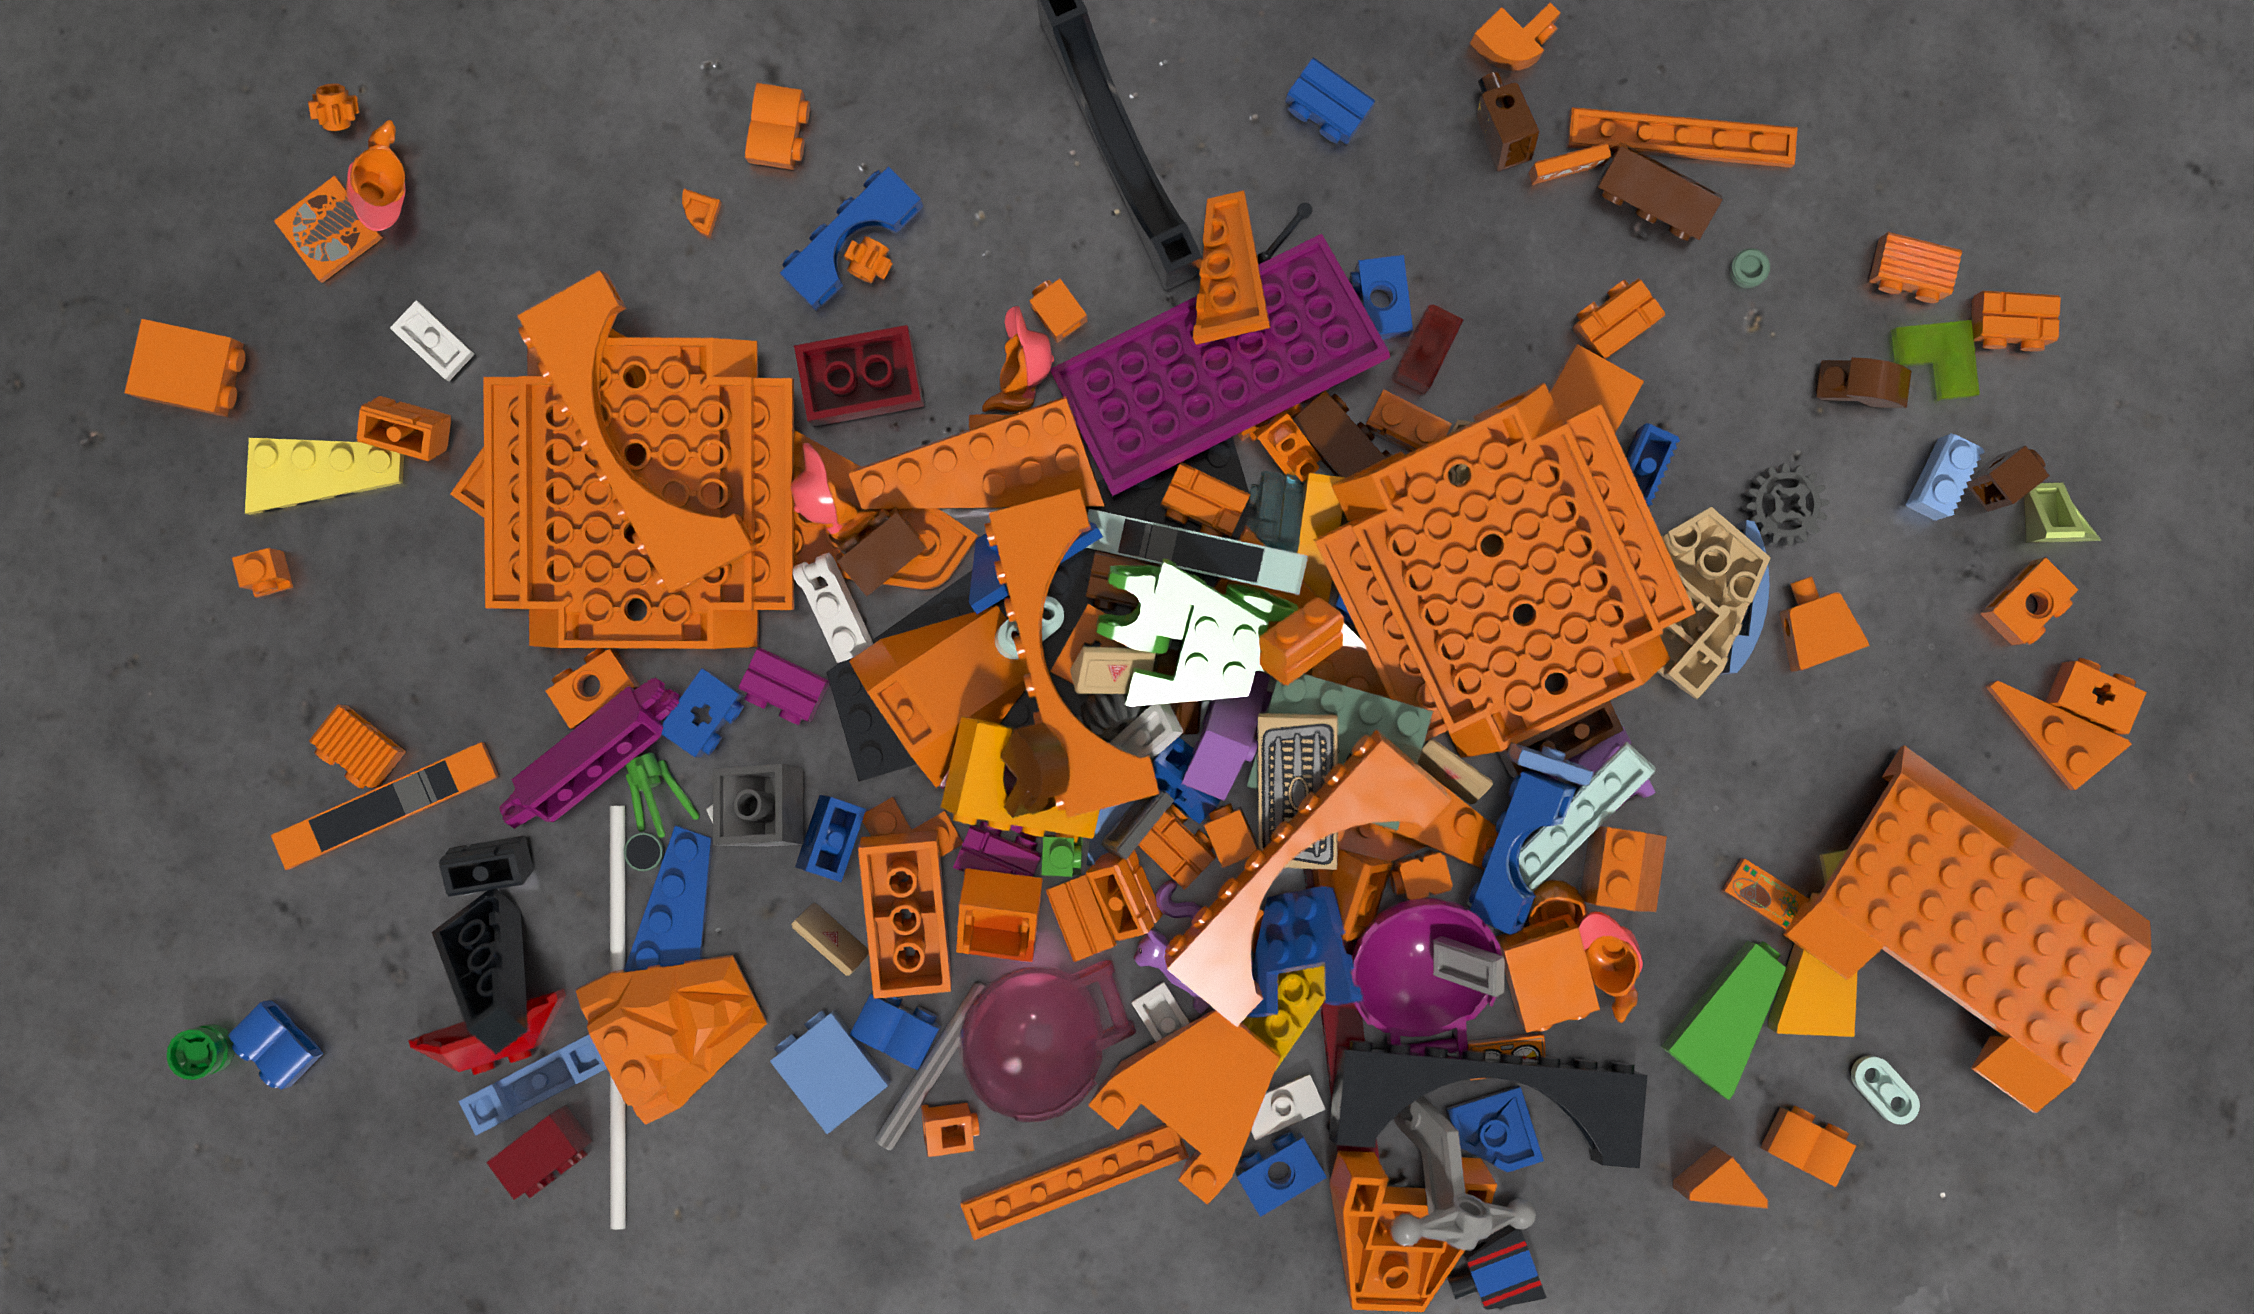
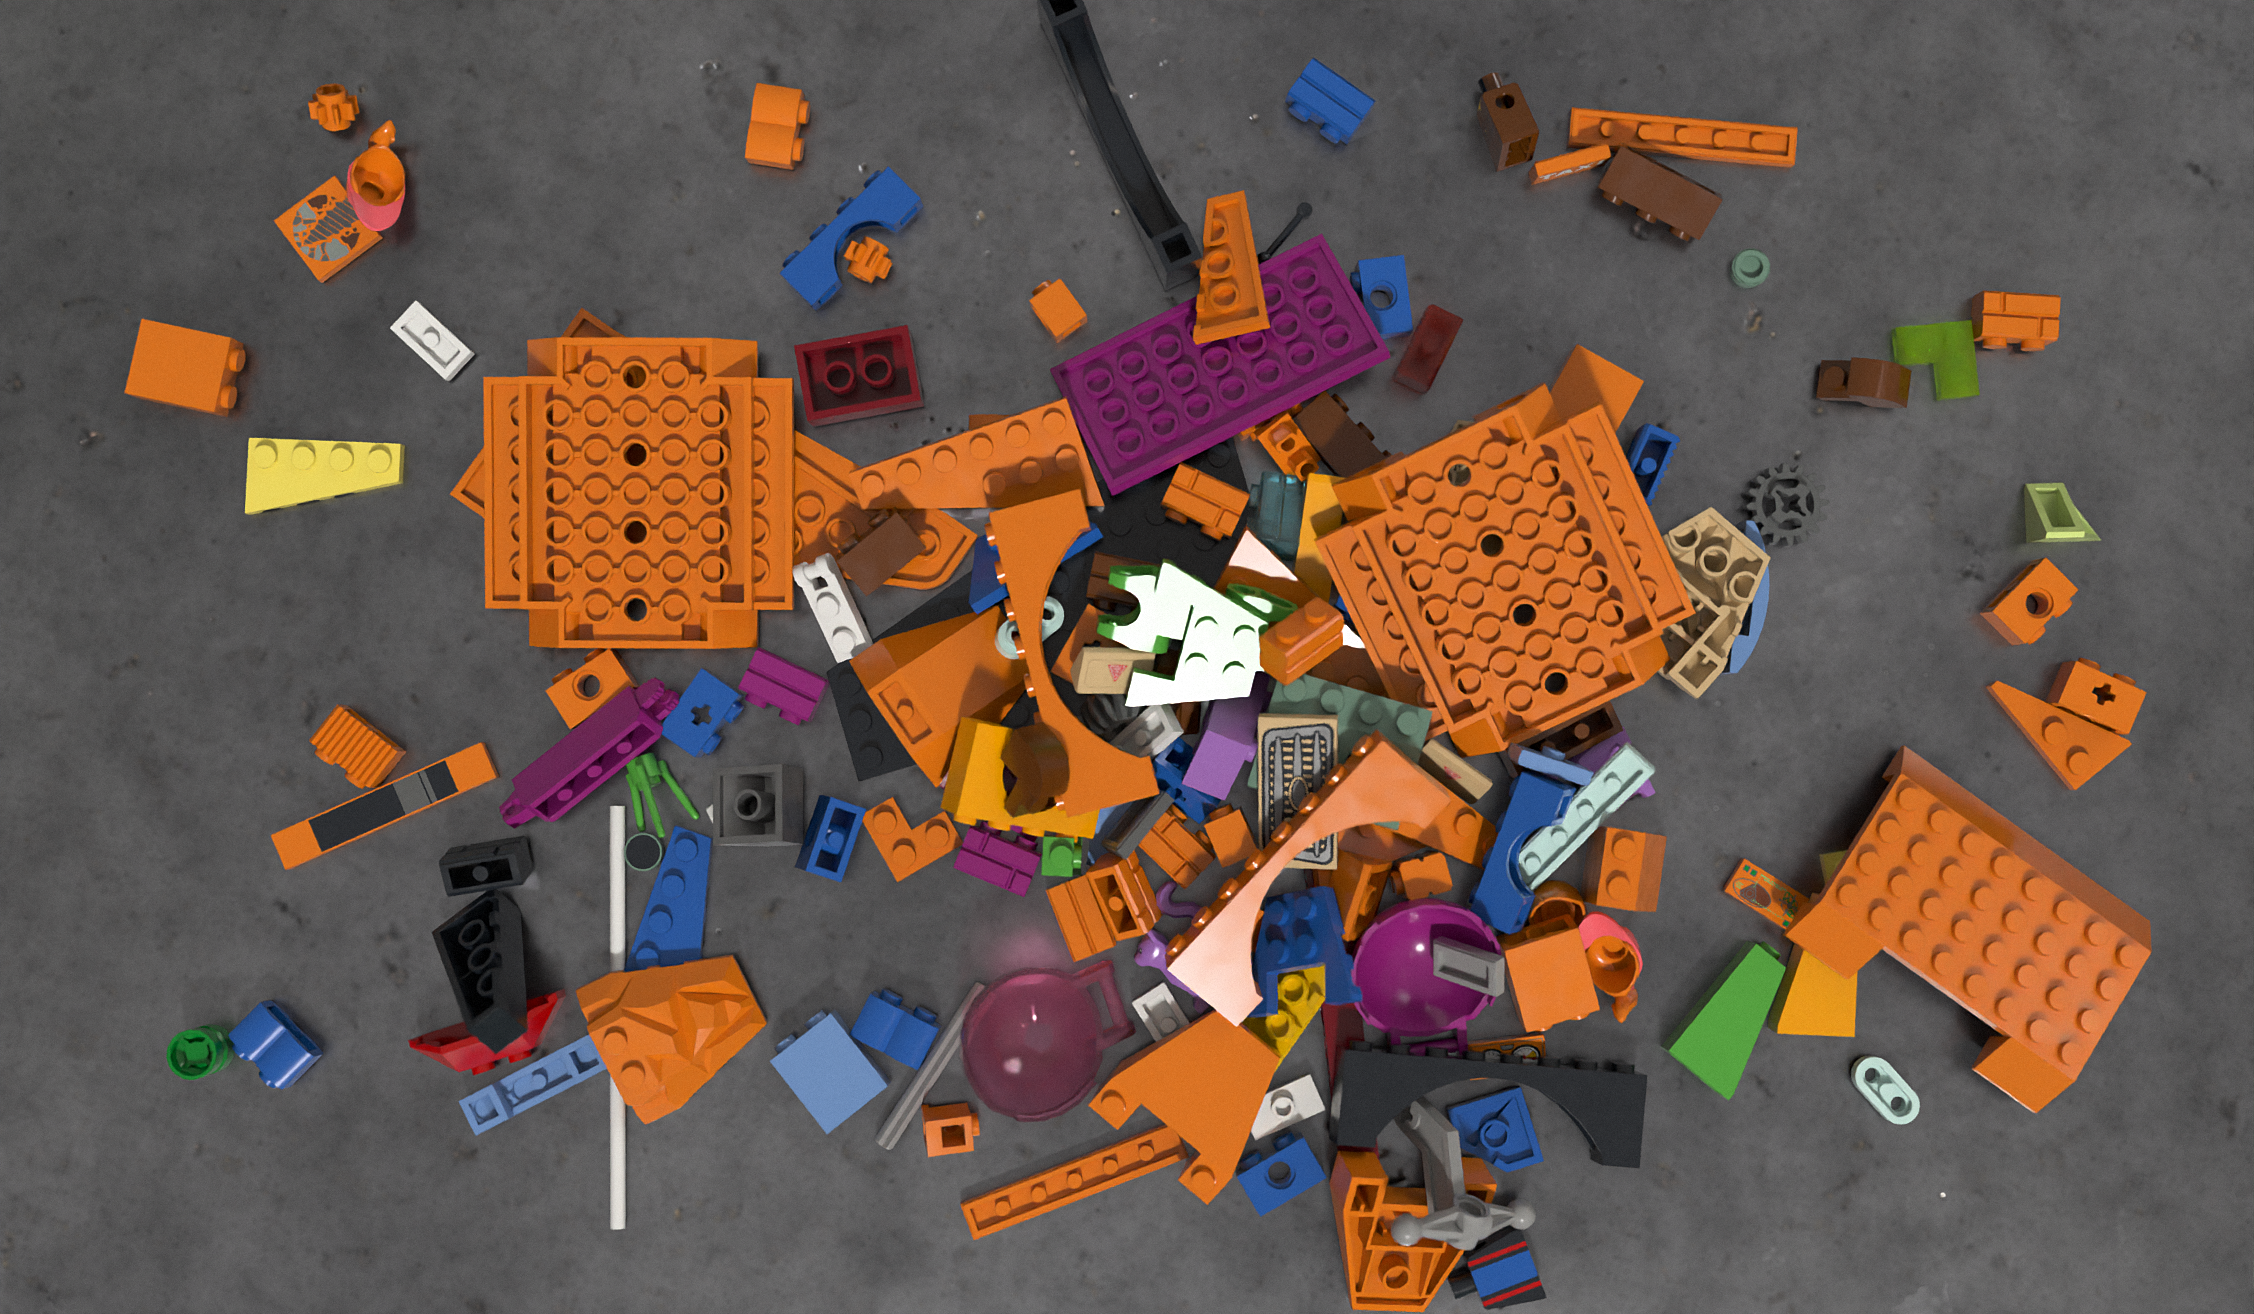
orange brick [232,548,293,598] -> none
orange brick [356,396,451,461] -> none
dark red brick [486,1105,593,1200] -> none
orange arch [517,270,758,593] -> none
orange tile [682,189,722,238] -> none
coral hair [790,443,878,540] -> none
tan slope [791,903,869,976] -> none
orange brick [858,830,952,999] -> none
orange container [956,868,1043,962] -> none
hair [982,306,1054,412] -> none
tile [1086,509,1308,595] -> none
orange brick [1365,389,1452,452] -> none
orange brick [1470,2,1561,71] -> none
orange brick [1572,278,1665,359] -> none
orange slope [1673,1146,1768,1208] -> none
orange brick [1760,1105,1856,1187] -> none
orange torso [1780,576,1870,672] -> none
orange brick [1869,232,1962,303] -> none
light blue brick [1906,433,1985,521] -> none
reddish brown brick [1966,445,2050,512] -> none

